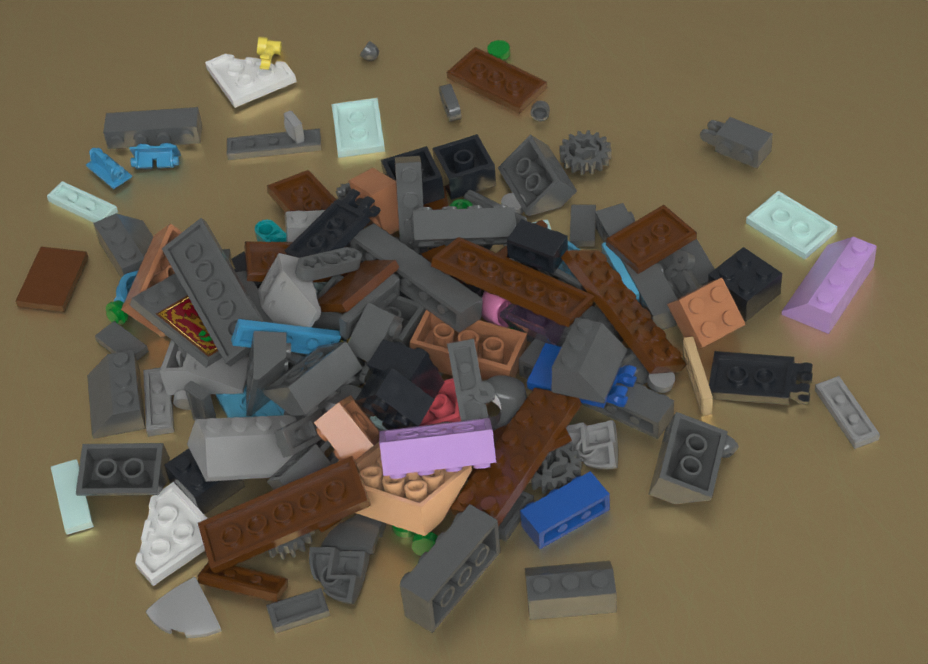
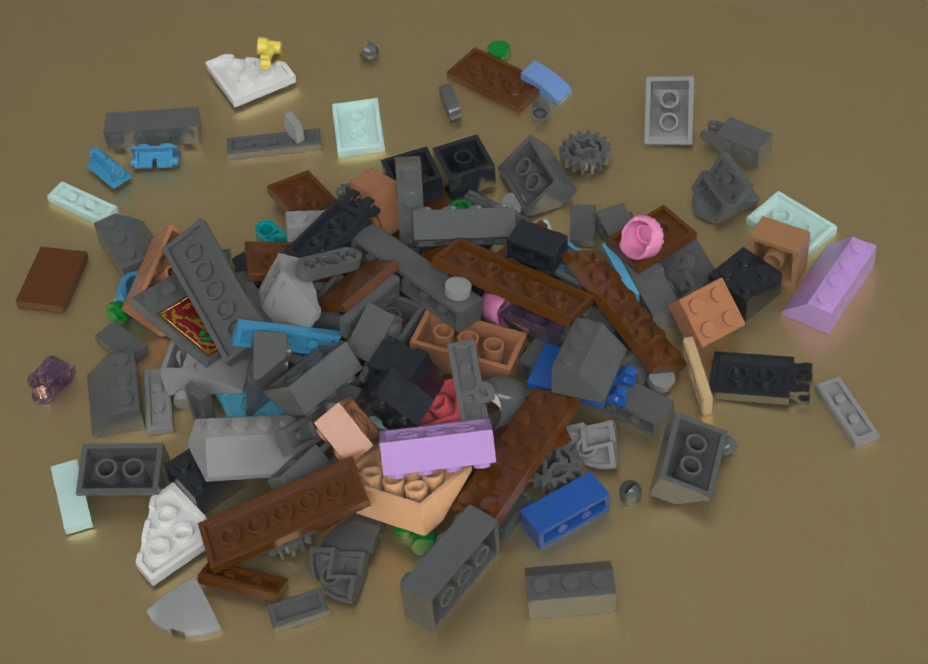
none -> piece [27,355,76,405]
none -> light grey tile [444,277,471,301]
none -> medium blue slope [521,60,572,105]
none -> bright pink hair [619,215,664,260]
none -> dark grey hinge [619,480,642,505]
none -> light grey slope [644,76,695,146]
none -> dark grey piece [691,152,760,223]
none -> medium nougat brick [749,216,810,287]

